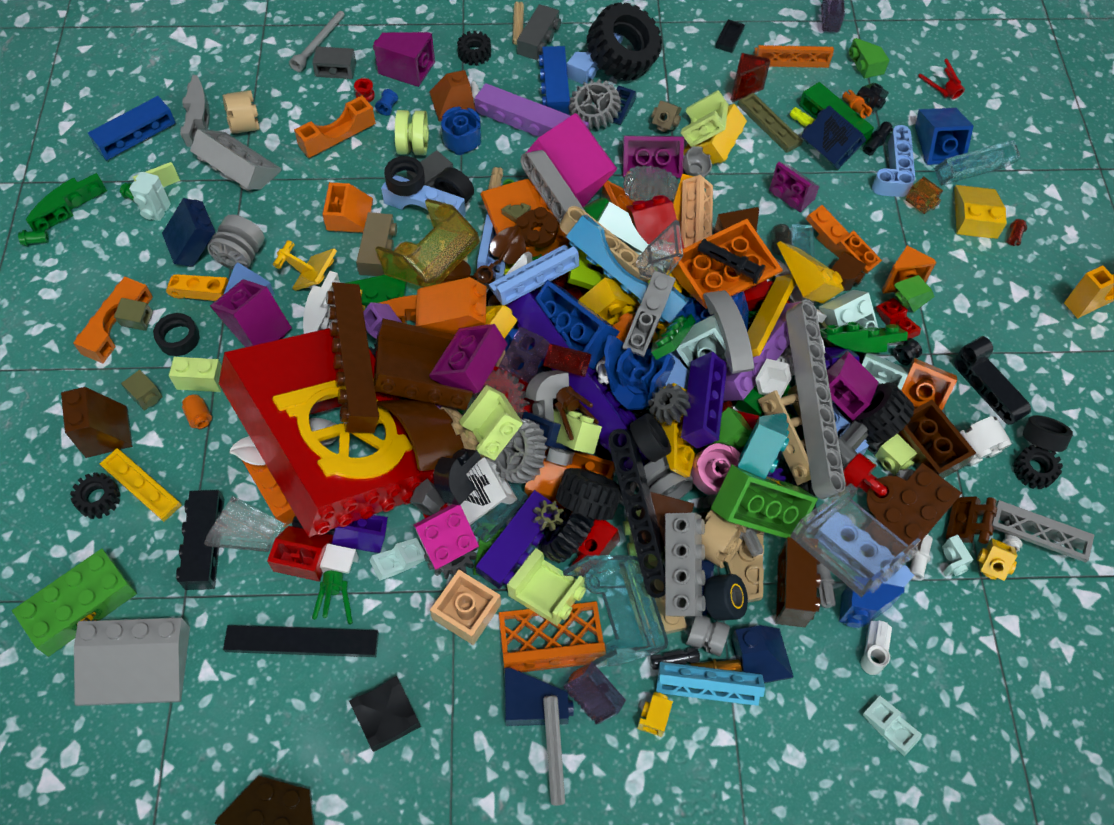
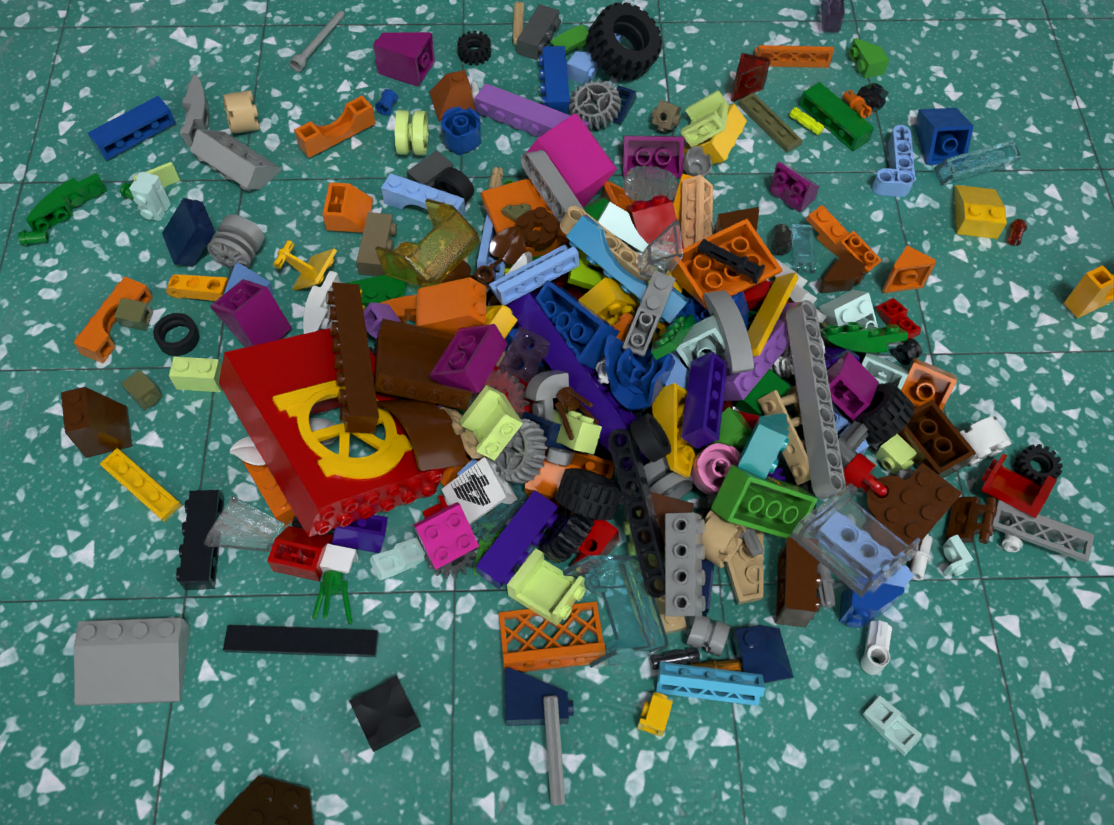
bright green brick [11,548,137,657] -> none
black tyre [70,472,121,519] -> none
orange brick [182,394,212,429] -> none
dark grey brick [312,46,356,79] -> none
red wheel [354,78,375,102] -> none
black tyre [384,156,425,196] -> none
dark grey piece [410,478,446,516] -> none
light nougat brick [430,570,501,646] -> none
black brick [433,448,482,505] -> none
olive gear [533,500,564,532] -> none
clear red plate [543,344,592,377] -> none
clear purple brick [564,661,626,724] -> none
dark grey gear [648,383,691,426] -> none
black wheel [704,574,748,621] -> none
black tile [715,19,745,53] -> none
white panel [755,359,792,398] -> none
yellow slope [777,241,844,303] -> none
dark blue panel [801,106,866,170] -> none
black pin [863,122,893,155] -> none
bright green slope [894,275,935,312] -> none
clear orange brick [905,176,943,214] -> none
red plant [918,59,965,99] -> none
black beam [954,336,1031,425] -> none
yellow brick [977,538,1017,581] -> none
black tyre [1023,415,1073,452] -> none
none -> bright green slope [551,25,588,54]
none -> red panel [981,454,1057,518]

